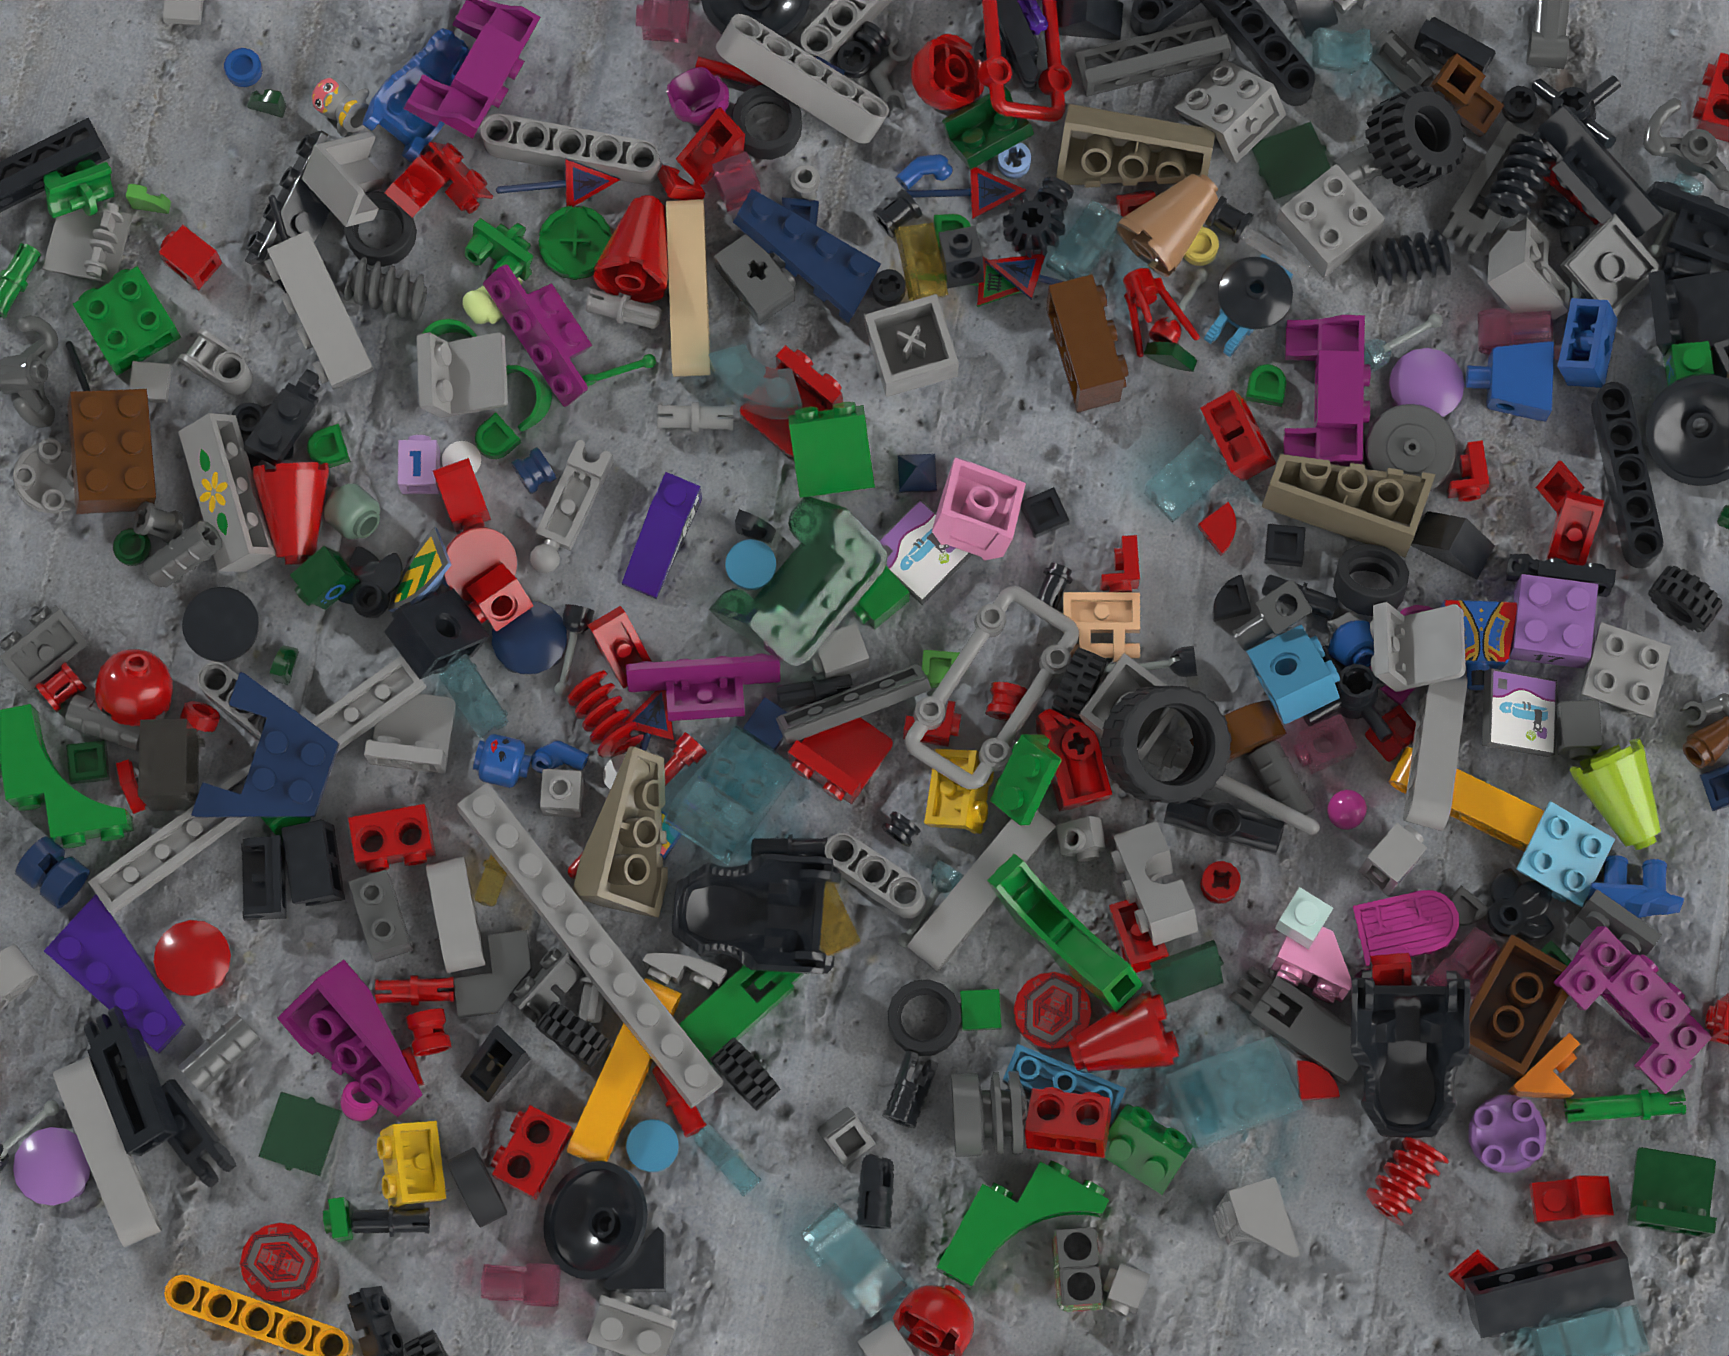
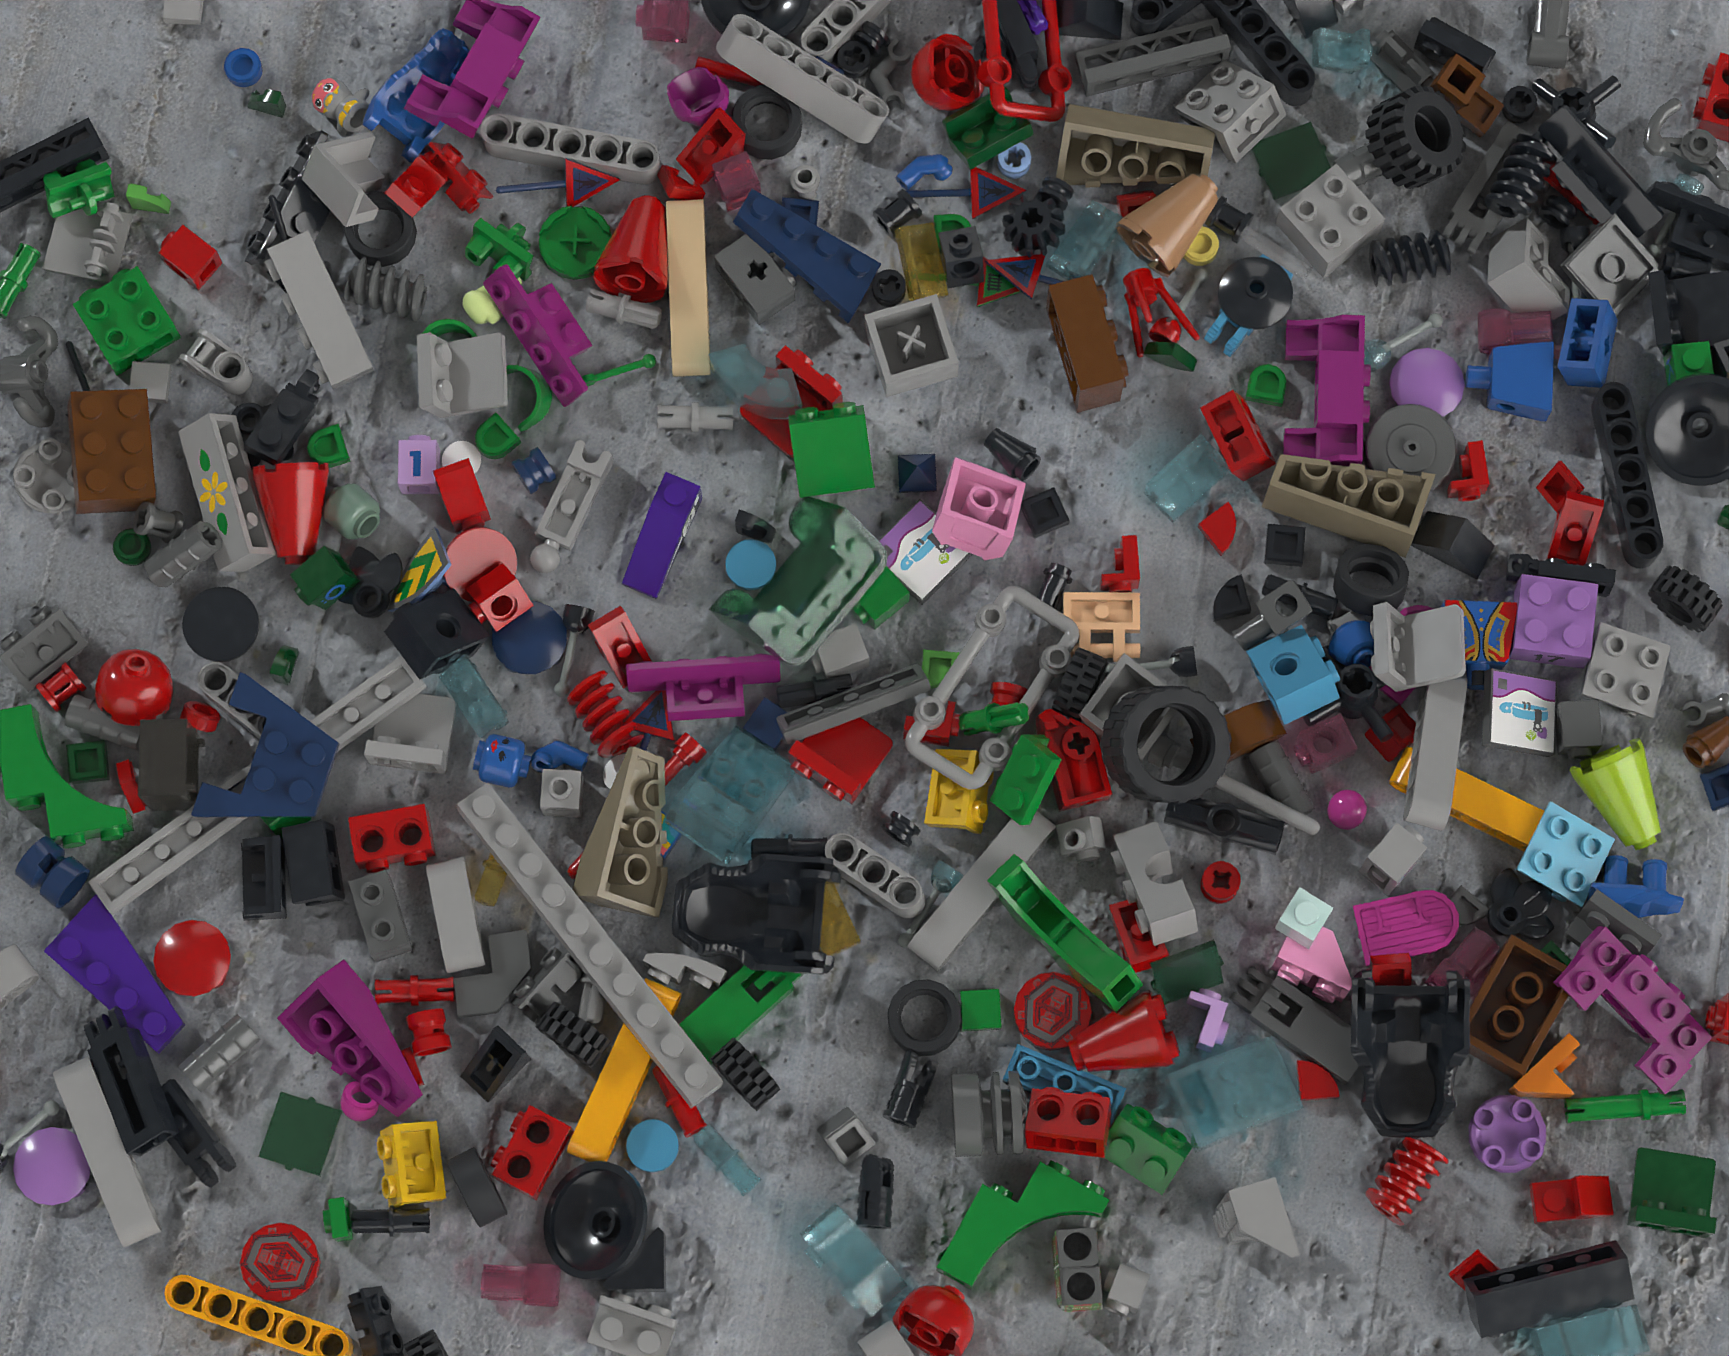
none -> green axle [959,703,1030,736]
none -> black cone [984,428,1041,481]
none -> lavender bracket [1186,988,1229,1053]

